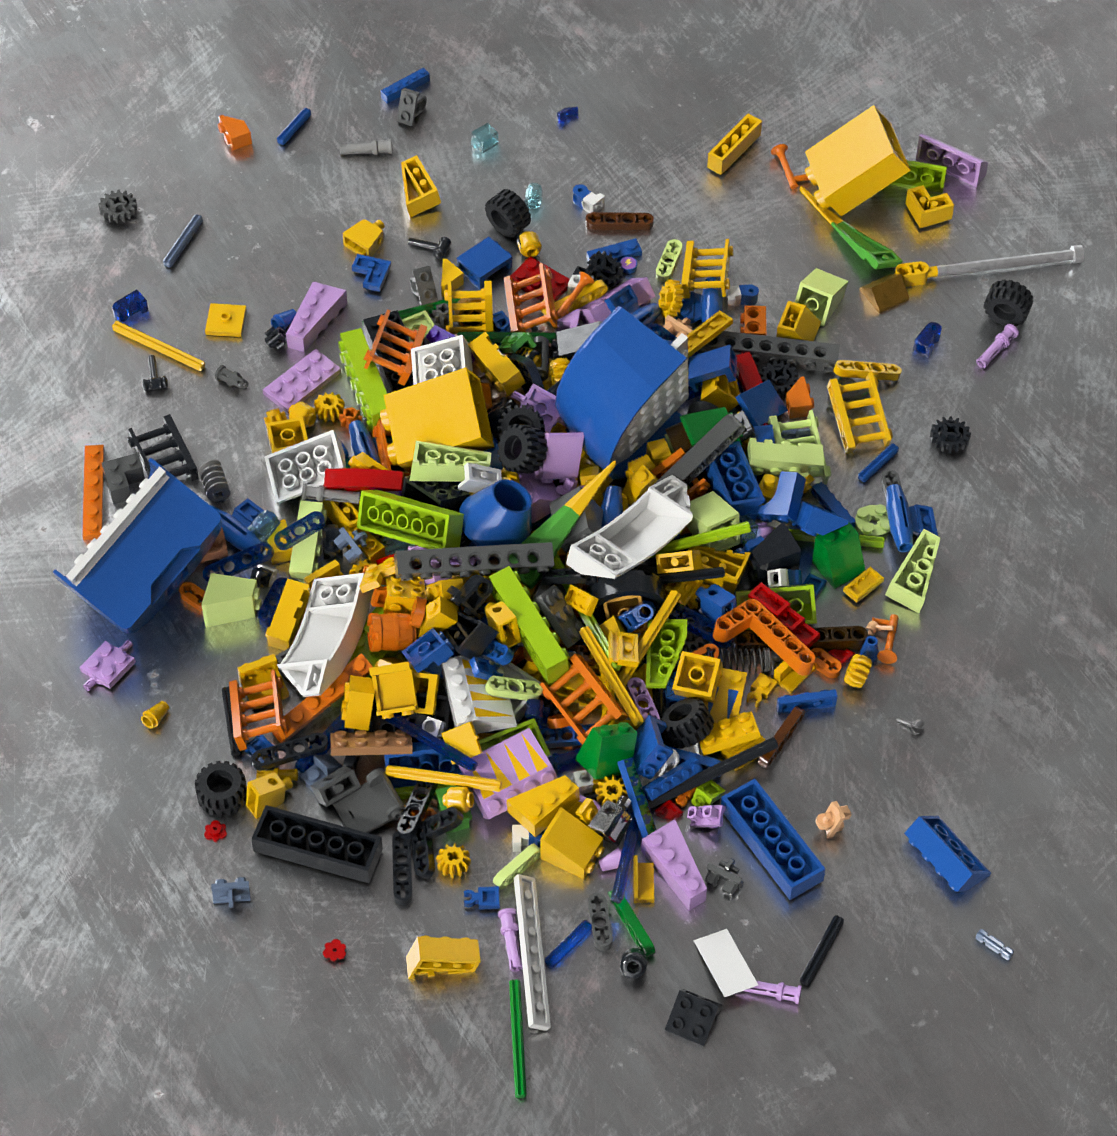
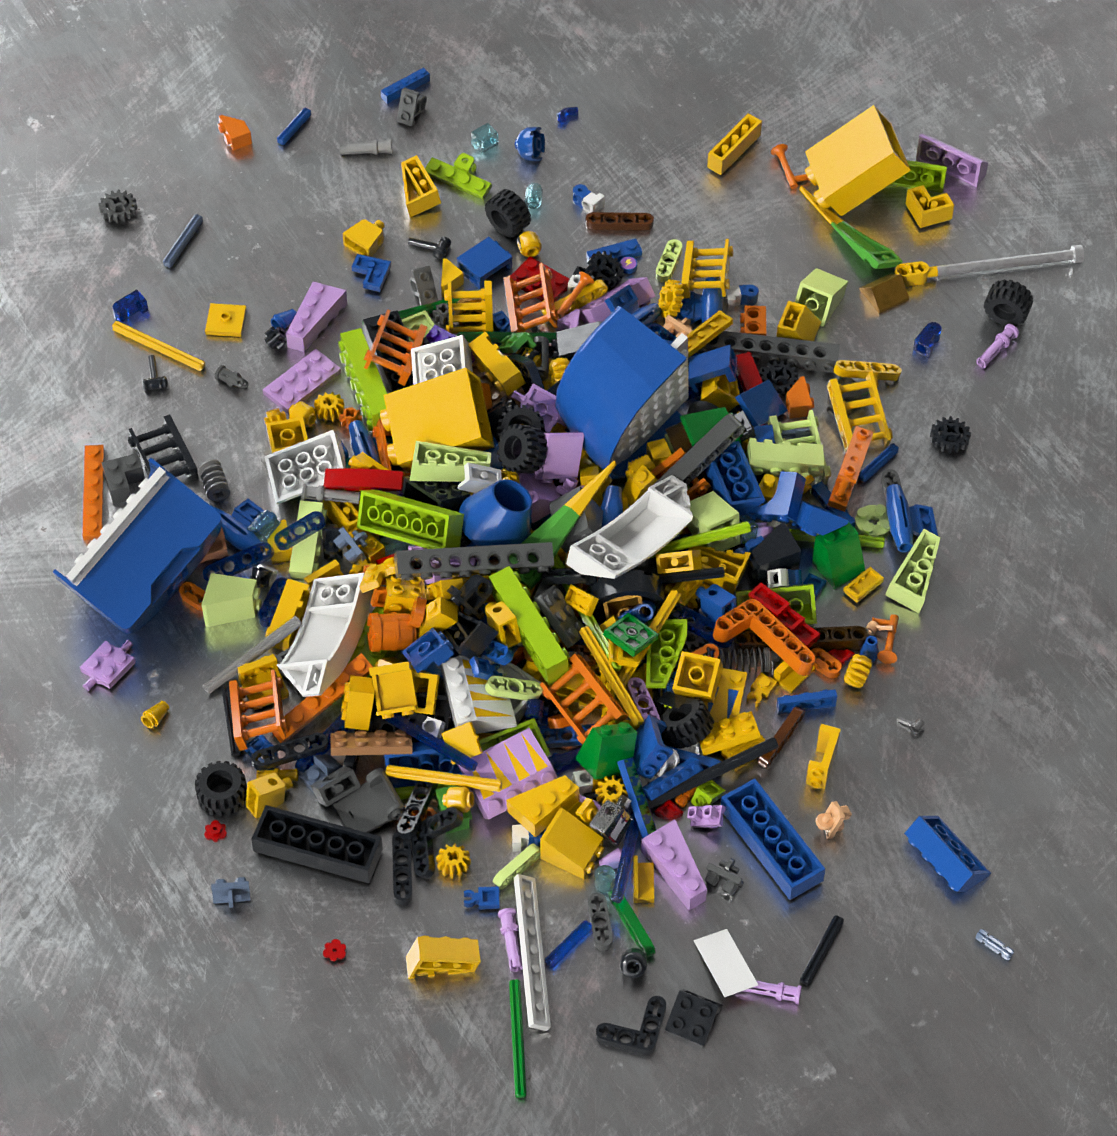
none -> light grey axle [202,616,302,694]
none -> lime plate [425,153,492,200]
none -> blue cylinder [515,127,545,161]
none -> clear light blue brick [594,865,615,893]
none -> black beam [596,996,666,1055]
none -> green piece [603,613,659,657]
none -> black piece [656,691,687,709]
none -> yellow panel [806,724,841,789]
none -> orange fence [827,426,874,512]

